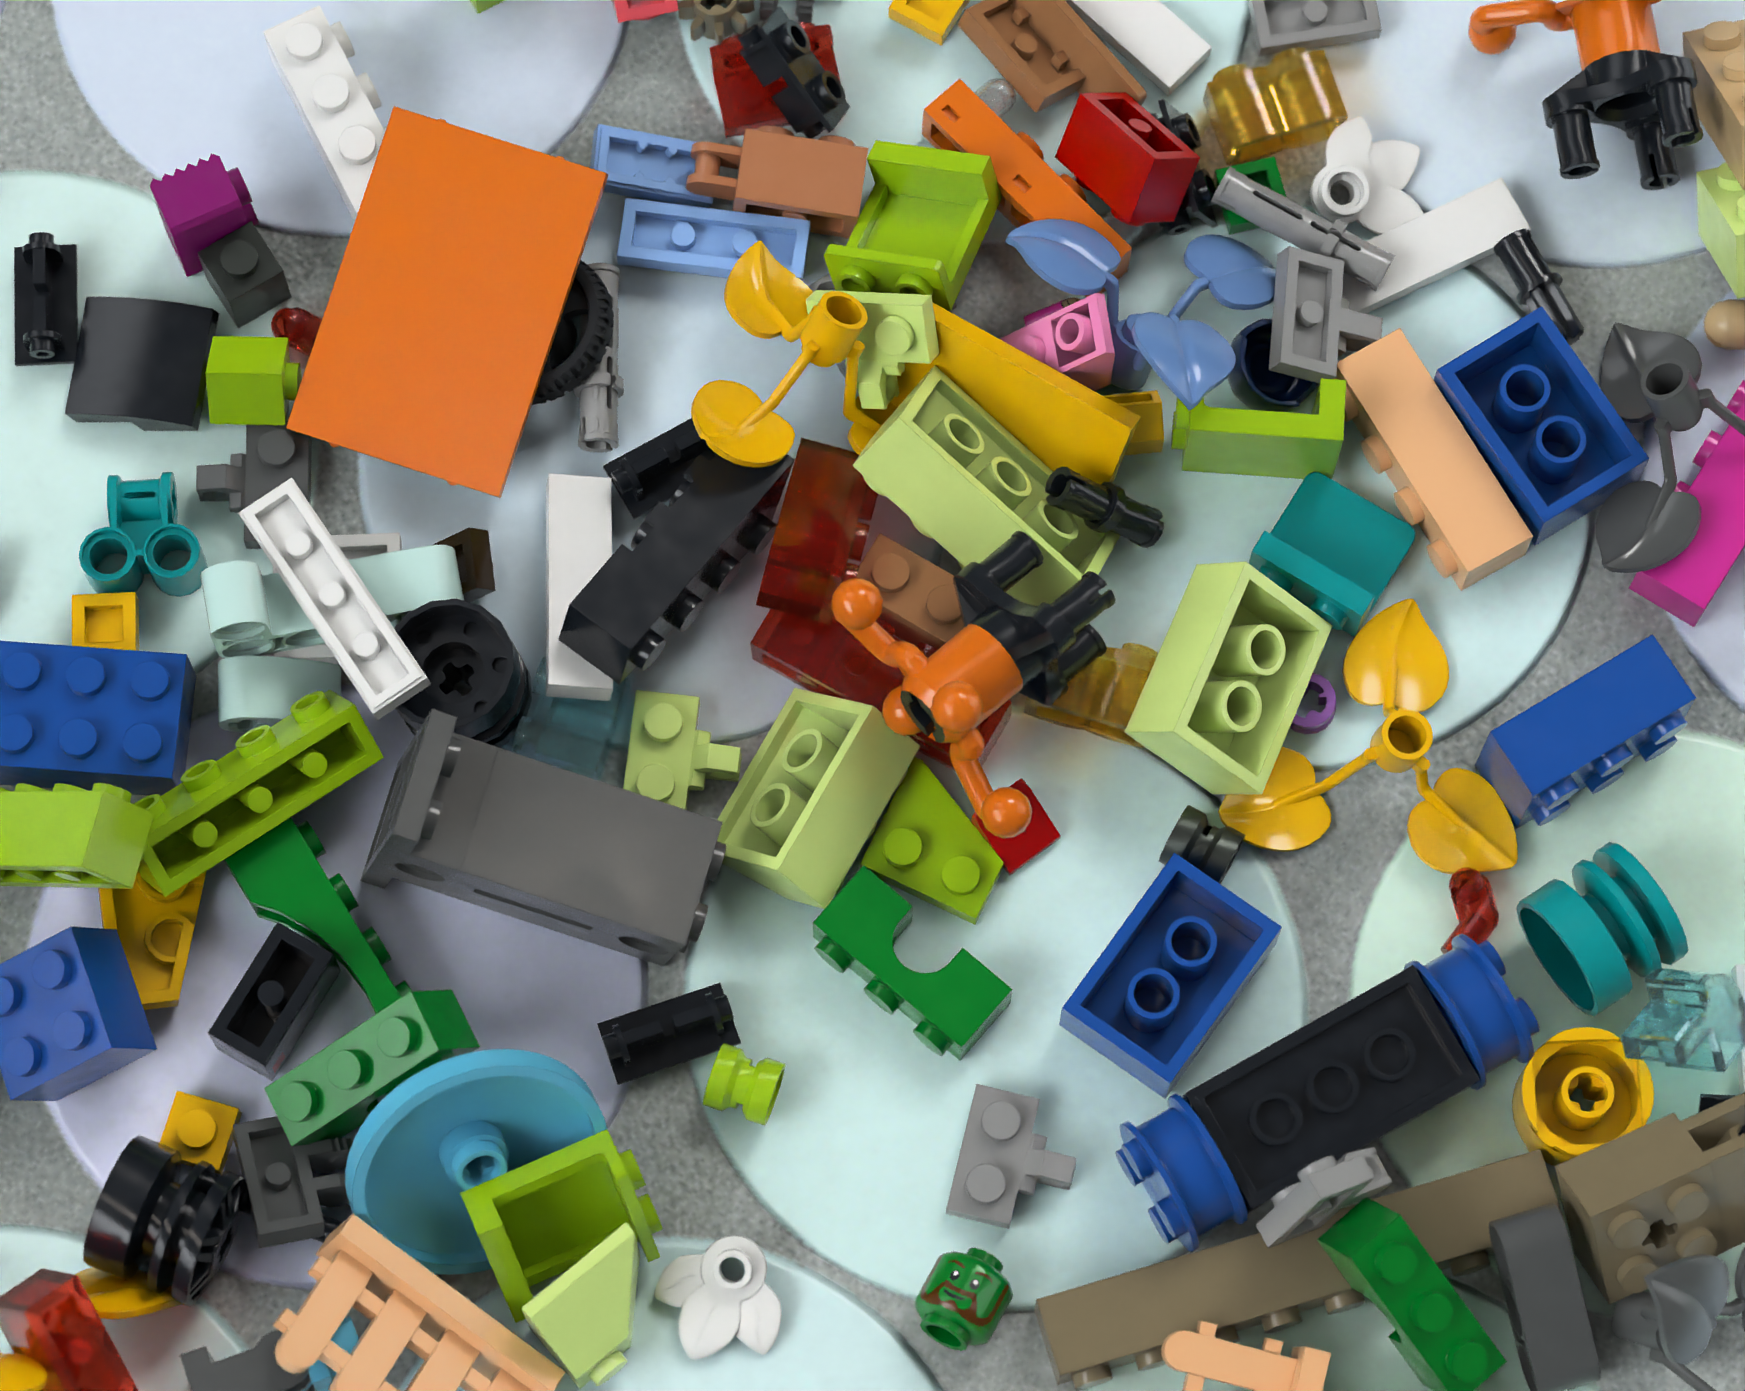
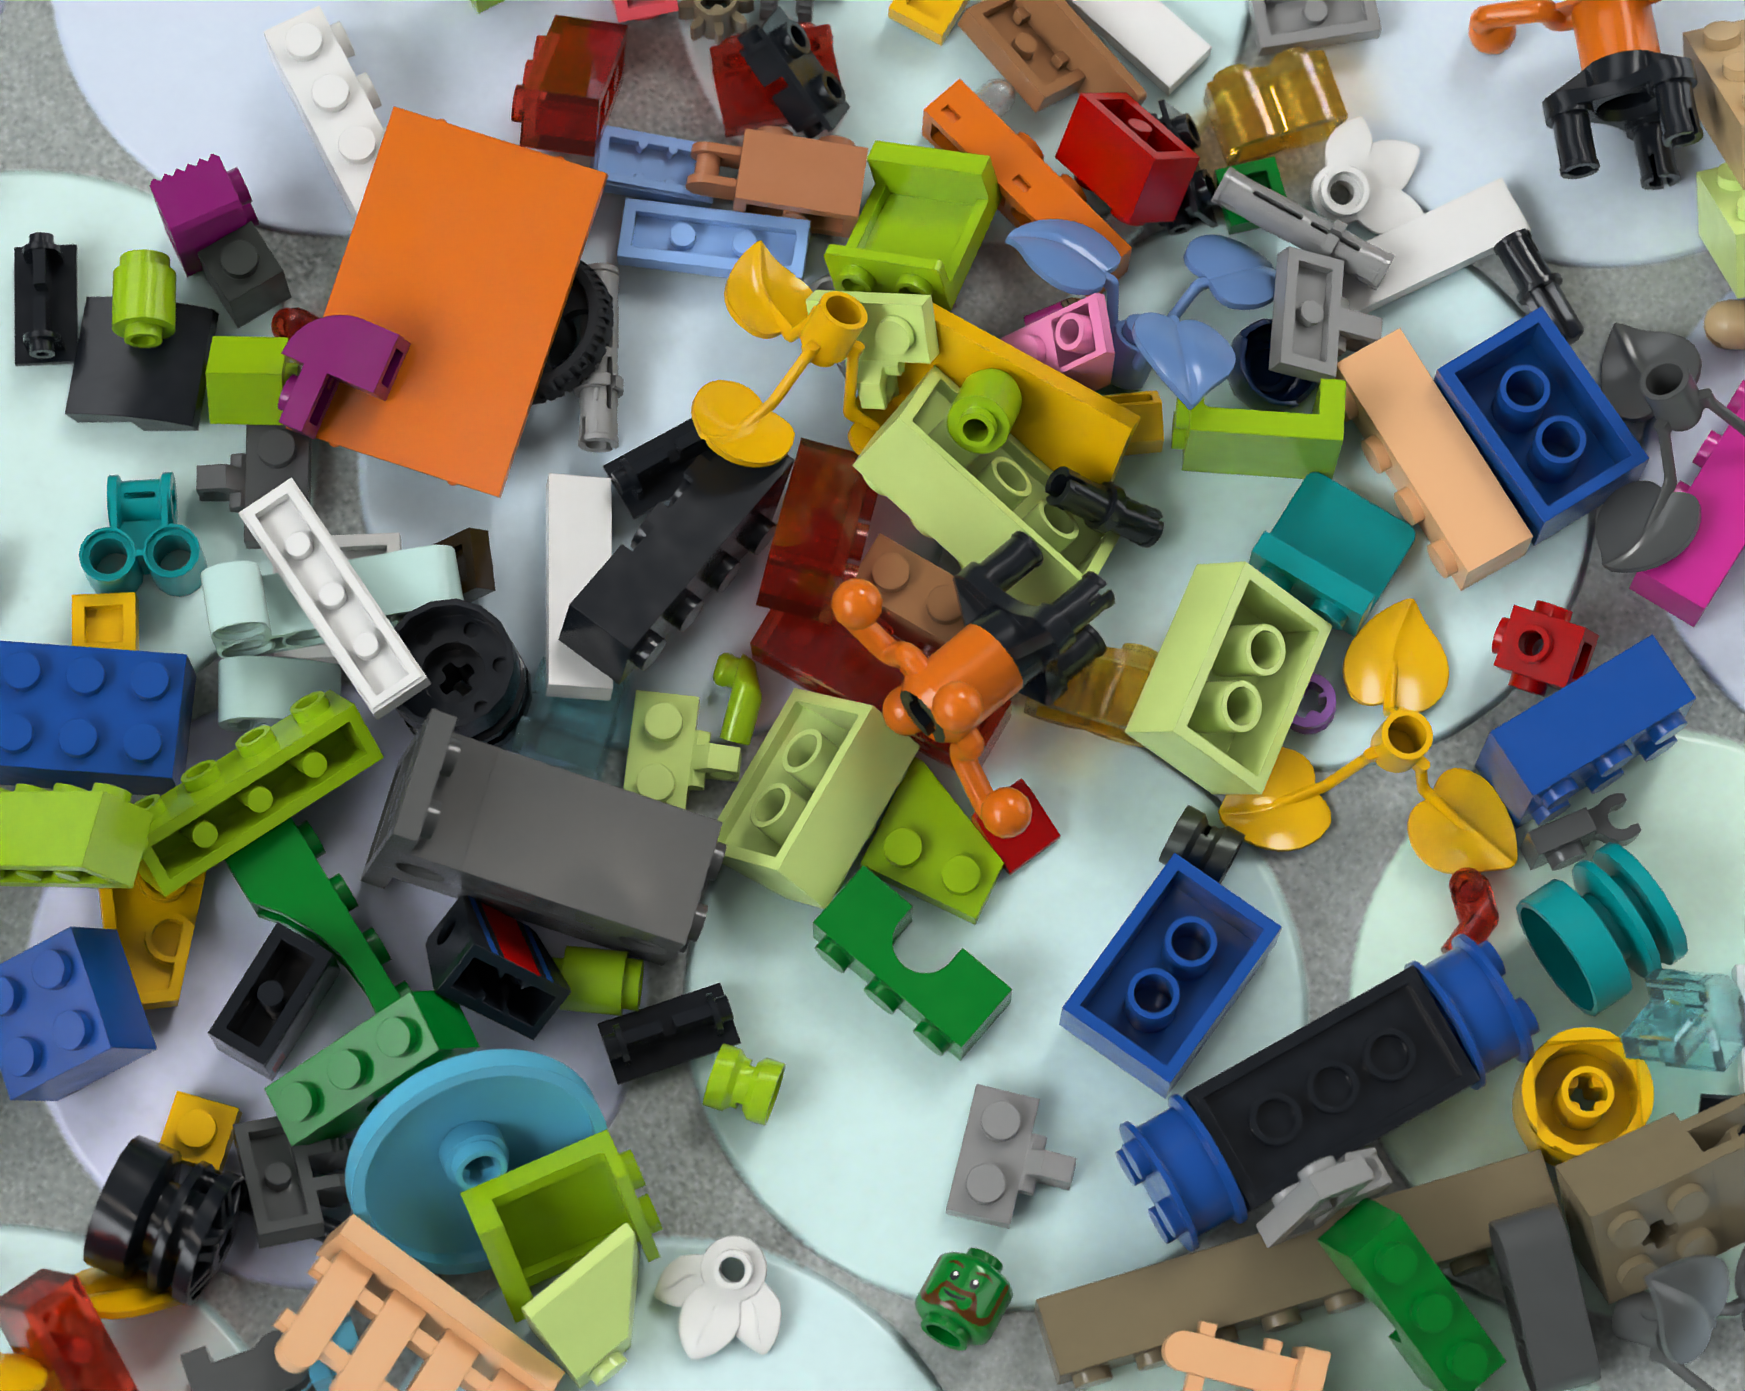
none -> lime brick [112,249,176,348]
none -> magenta brick [278,315,411,439]
none -> black torso [425,895,572,1040]
none -> clear red brick [511,14,628,157]
none -> lime brick [552,945,644,1016]
none -> lime arm [713,653,762,745]
none -> lime brick [947,368,1022,454]
none -> red brick [1492,600,1599,697]
none -> dark grey plate [1520,793,1642,871]

